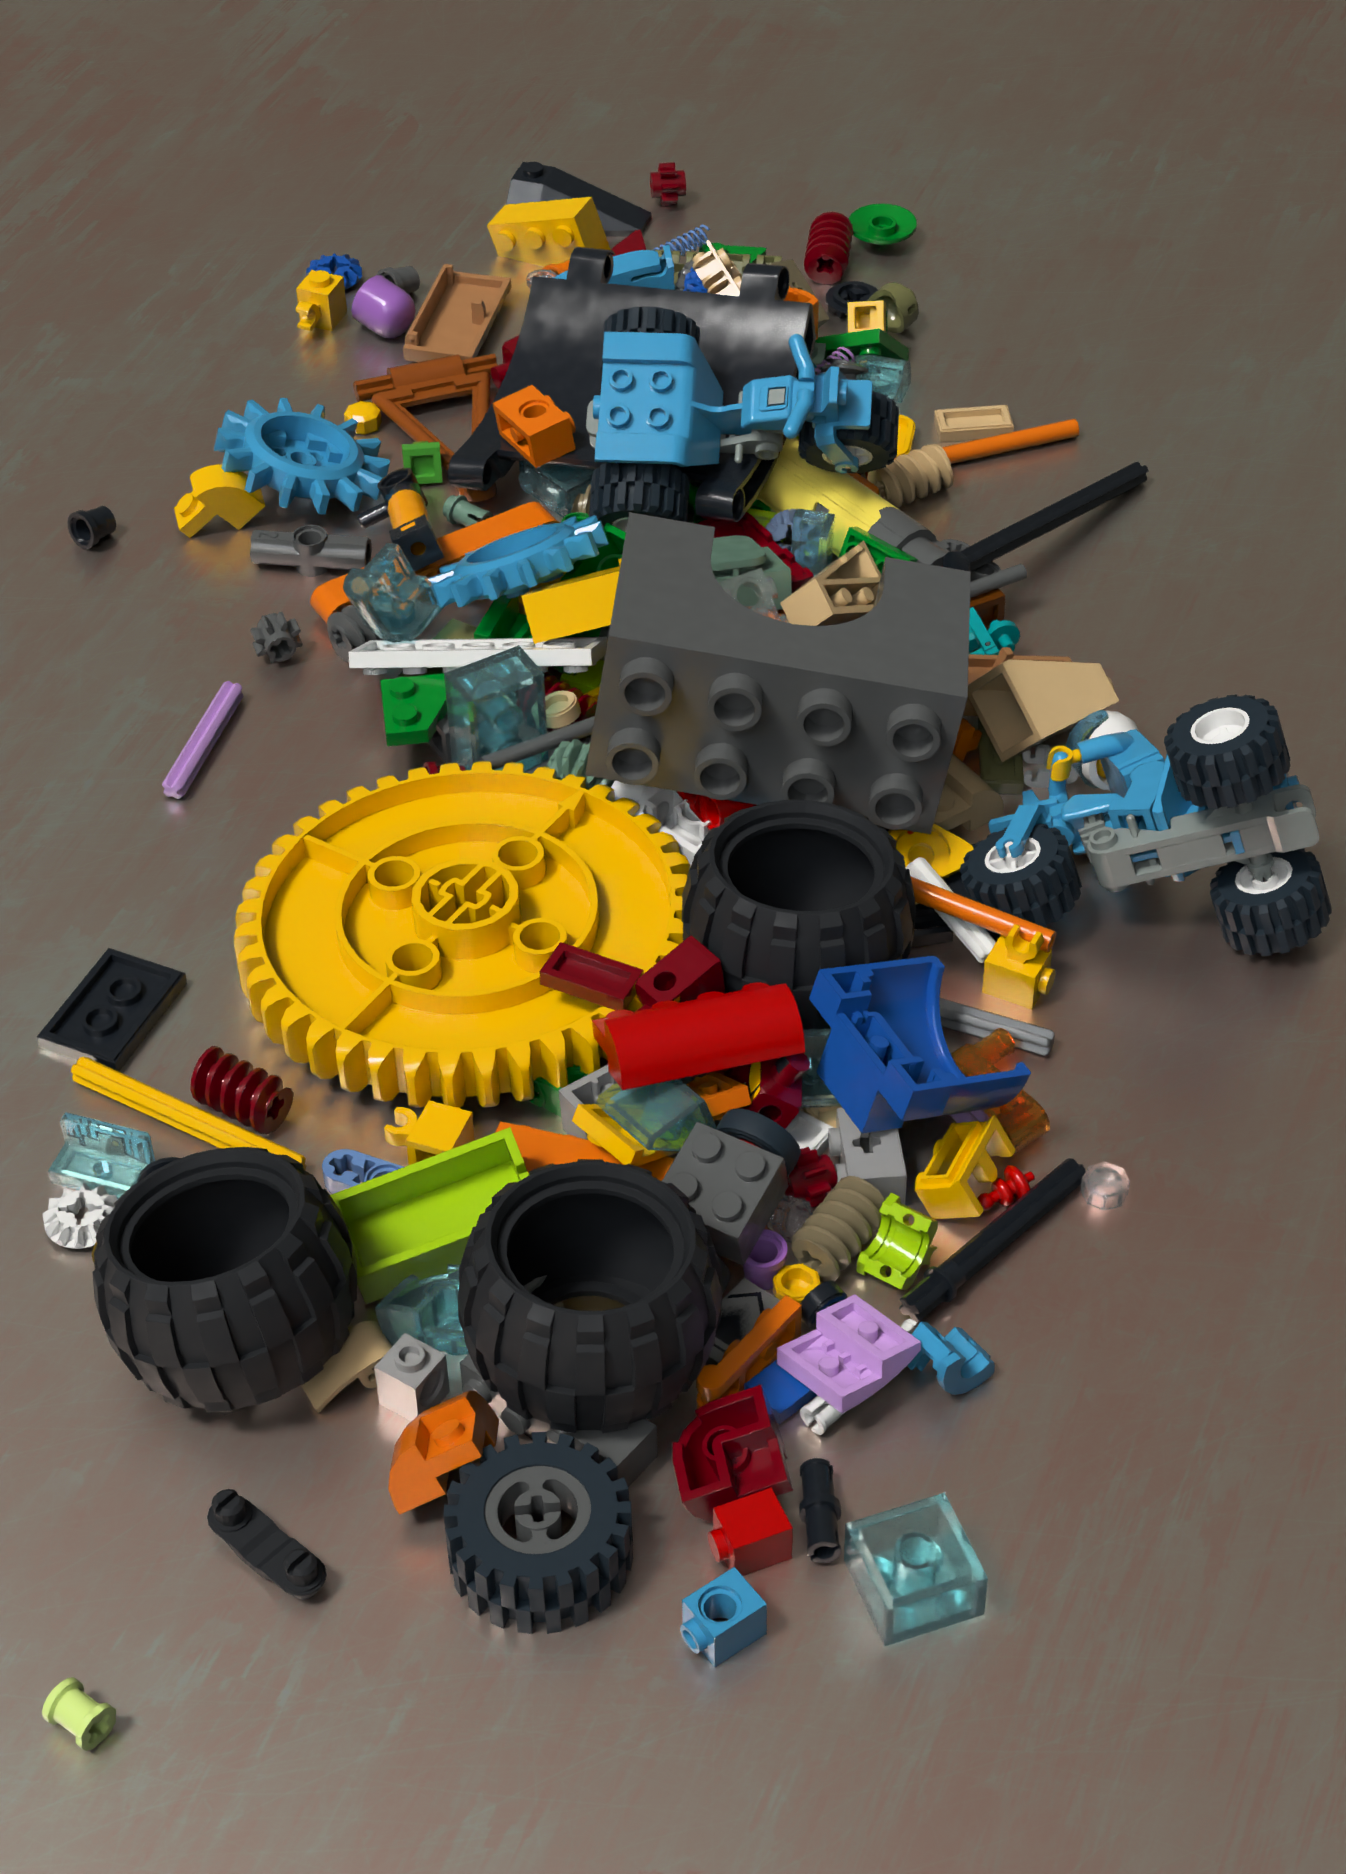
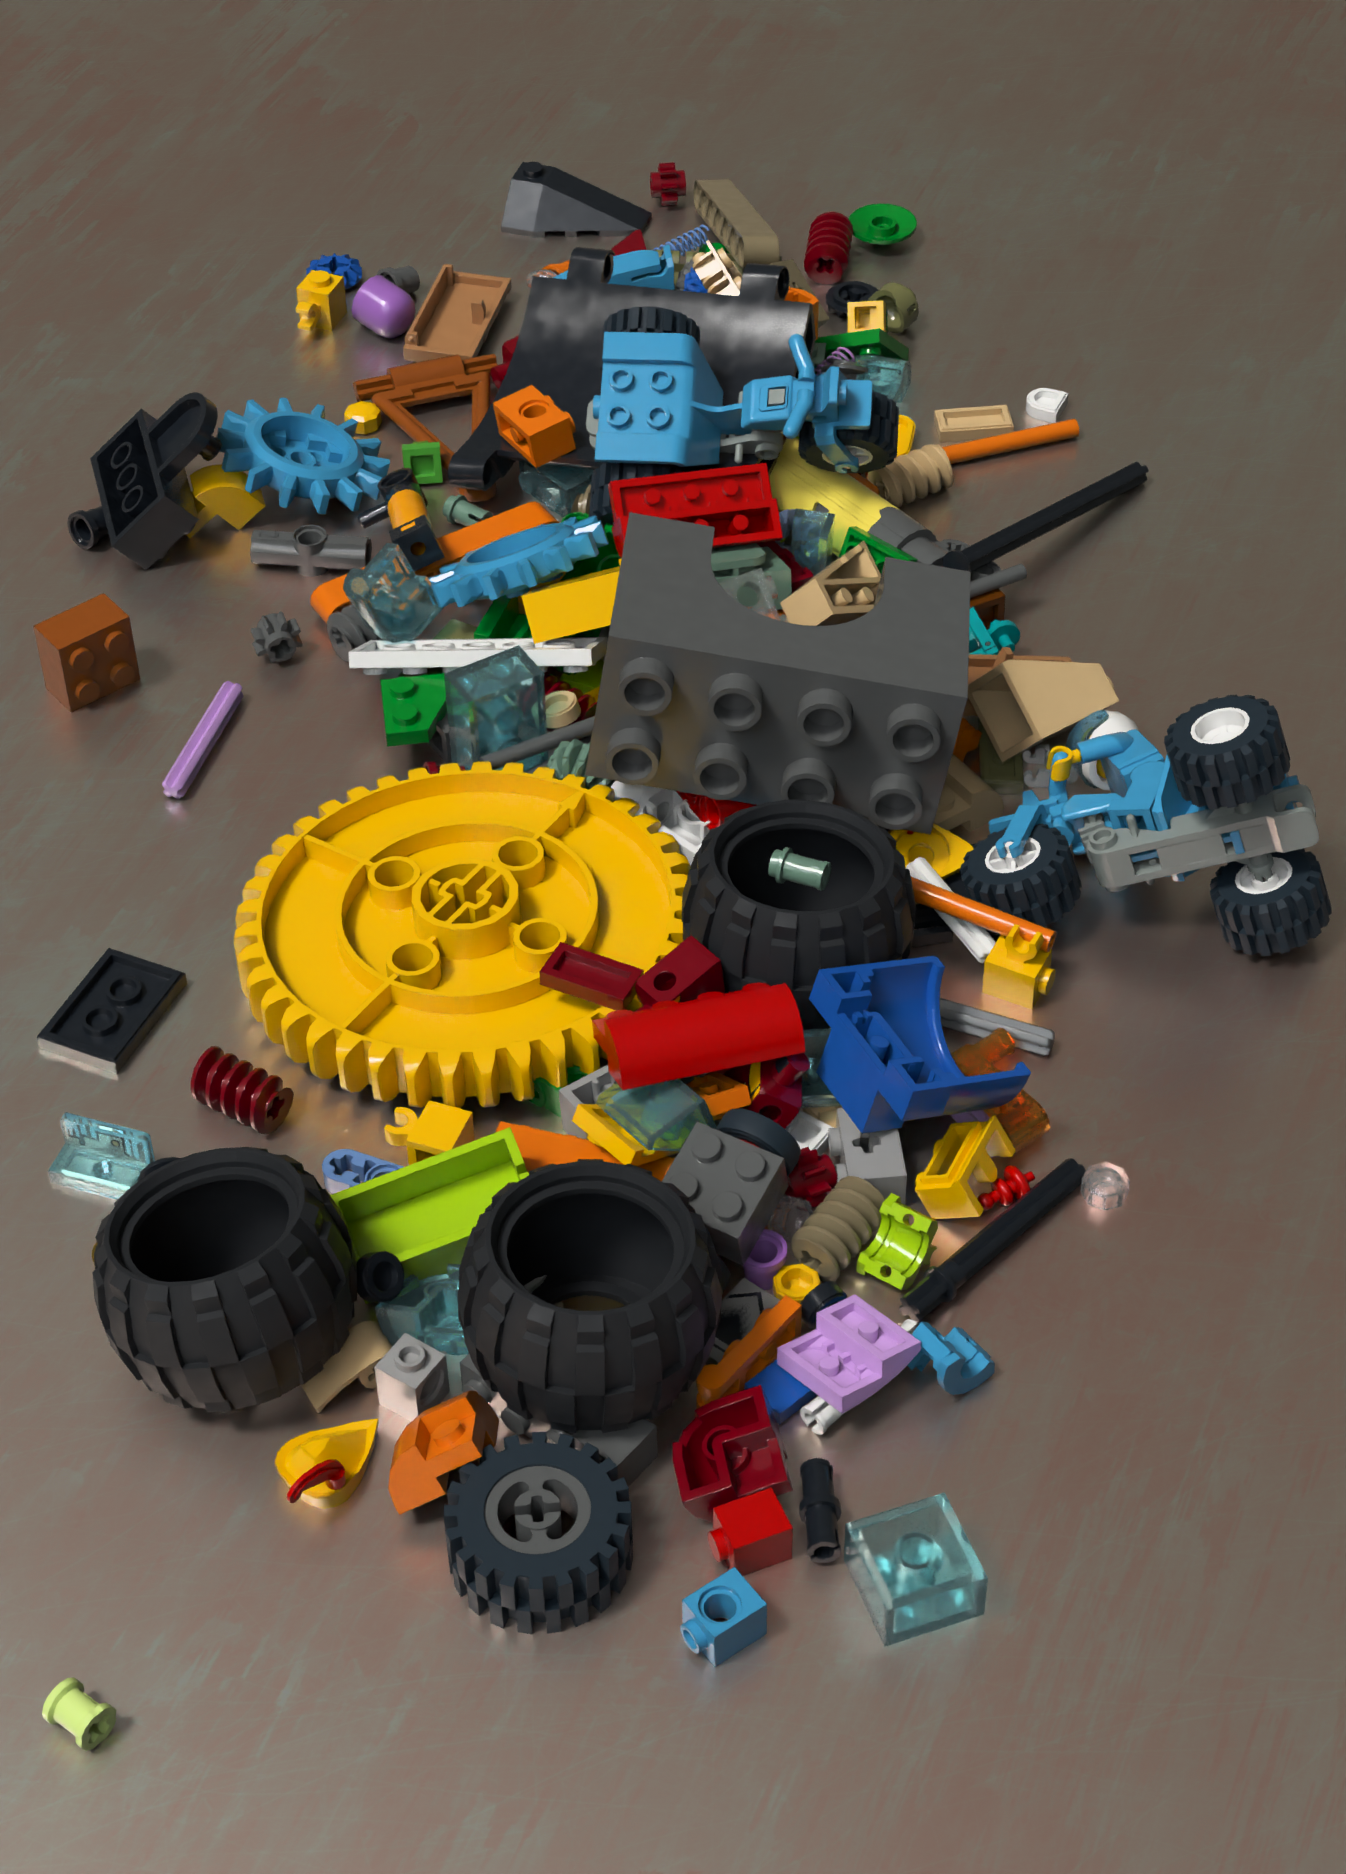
white gear [42,1182,117,1249] -> none
yellow axle [71,1057,307,1170] -> none
black piece [207,1489,327,1600] -> none
yellow wedge [487,197,611,267] -> none
none -> dark orange piece [33,593,140,713]
none -> black brick [90,392,222,570]
none -> yellow piece [275,1418,379,1509]
none -> black tile [357,1251,404,1303]
none -> red brick [608,463,783,558]
none -> dark tan beam [693,179,780,268]
none -> sand green pin [768,847,831,891]
none -> white tile [1026,388,1069,423]

